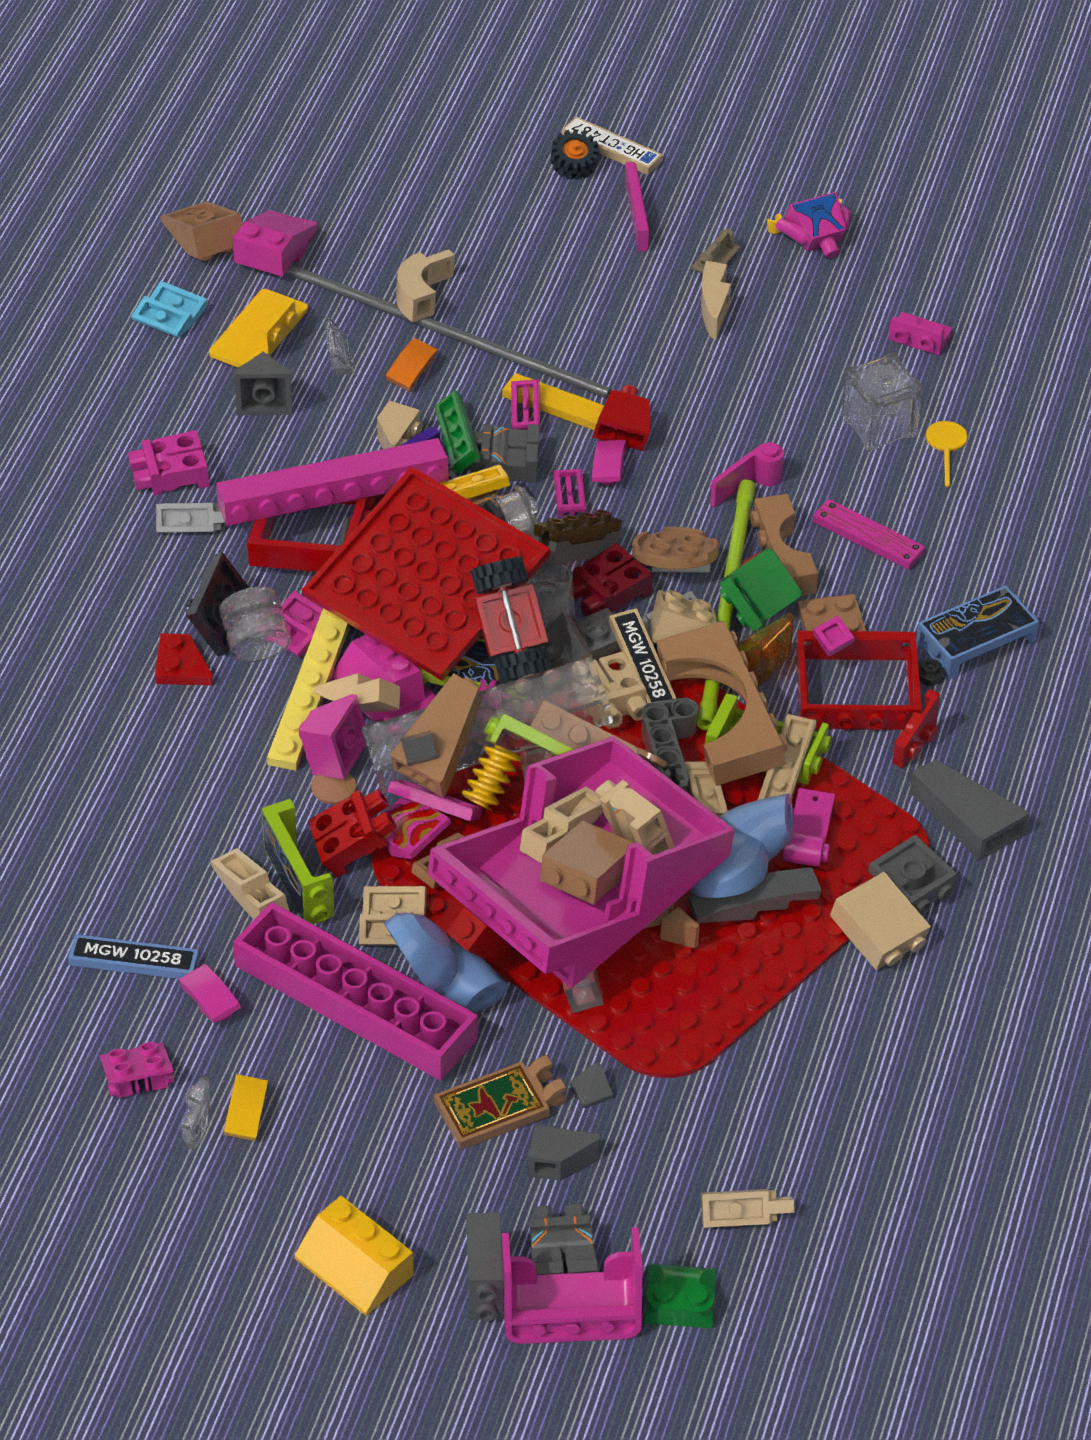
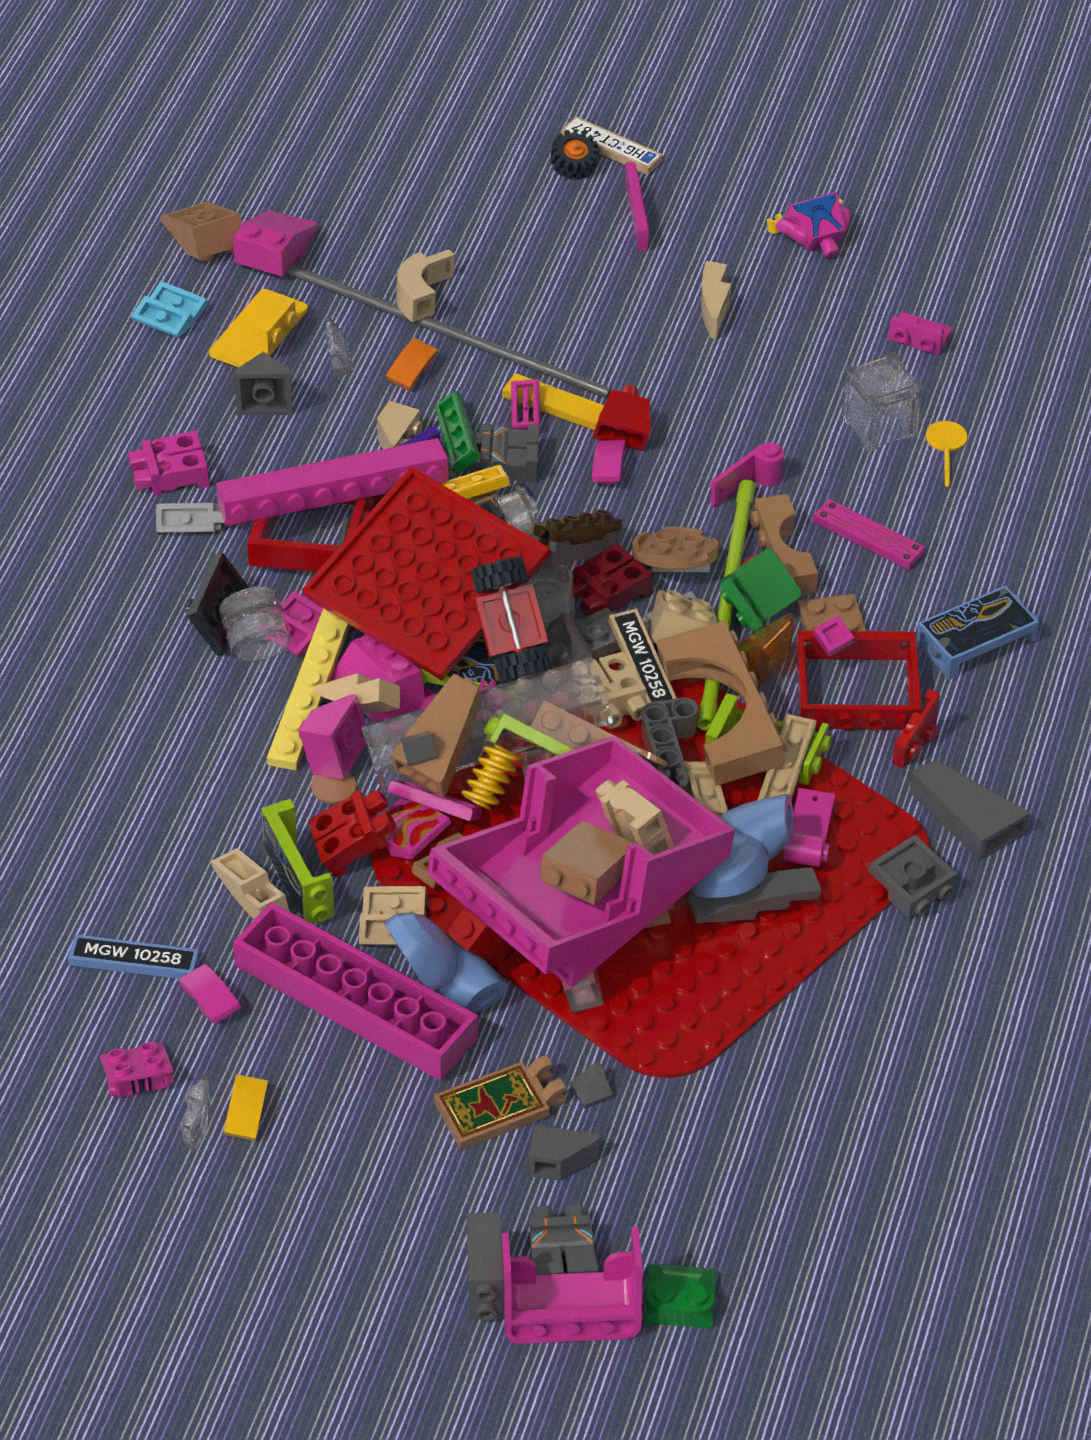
red wing [155,633,213,686] -> none
yellow slope [295,1196,414,1316] -> none
tan slope [520,786,604,863] -> none
dark pink tile [553,469,586,517] -> none
medium nougat slope [660,908,700,948] -> none
dark tan hinge [691,229,741,273] -> none
tan hinge [701,1189,794,1228] -> none
tan brick [830,872,931,970] -> none
pearl dark grey plate [918,659,945,686] -> none

